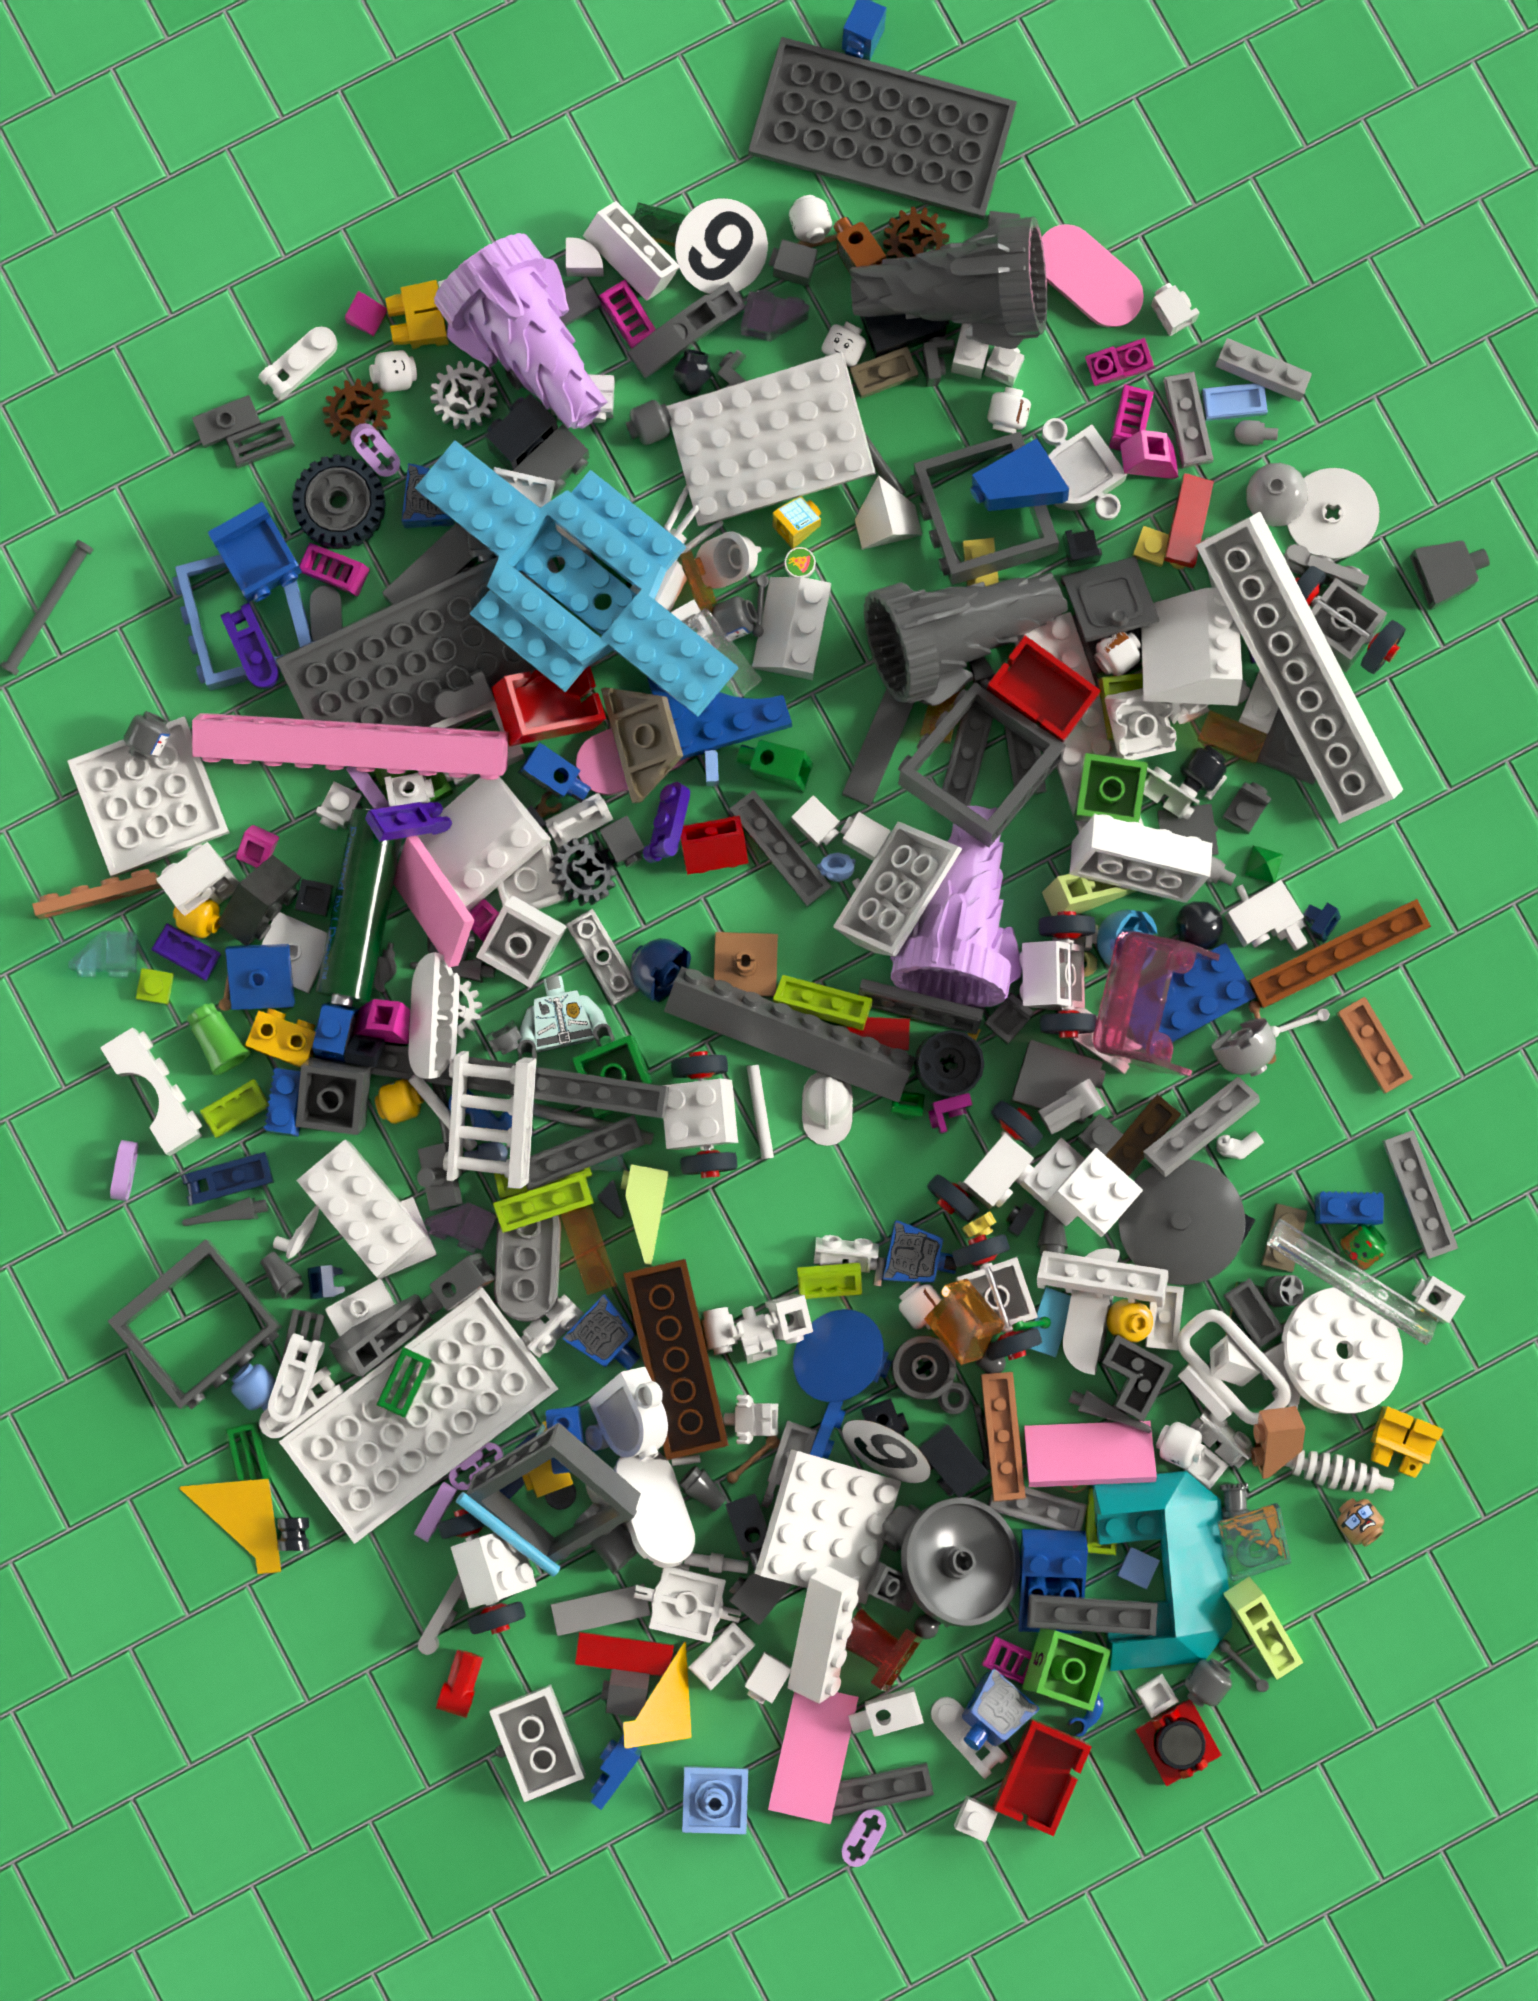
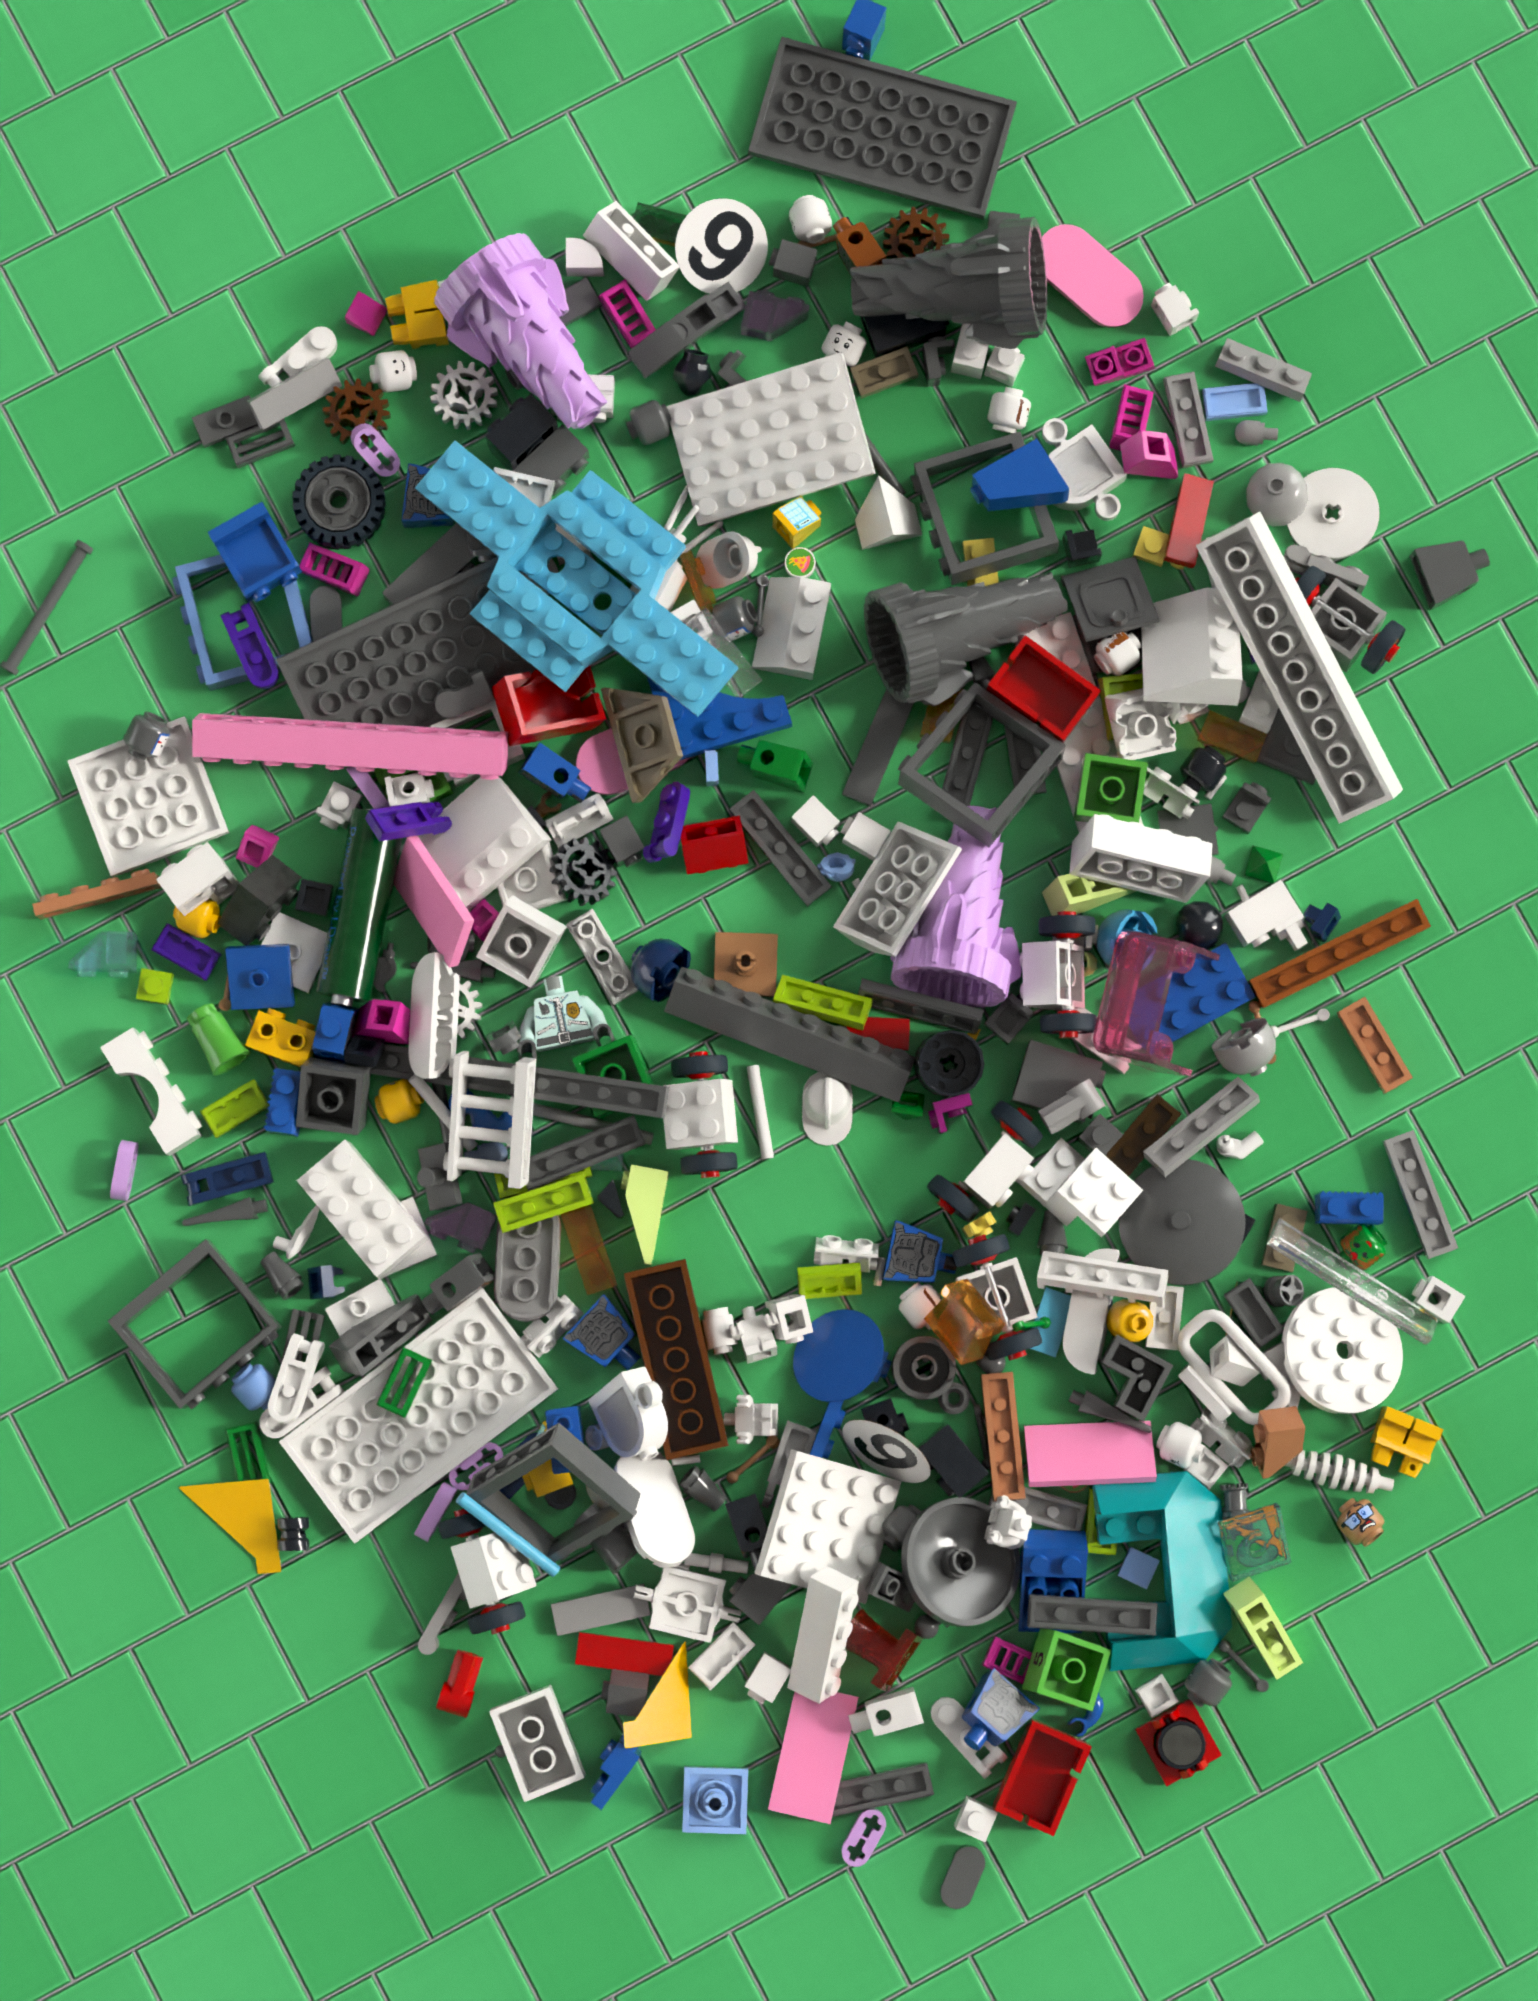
none -> light grey tile [247,357,342,430]
none -> dark grey tile [940,1845,985,1909]
none -> white piece [984,1495,1032,1549]

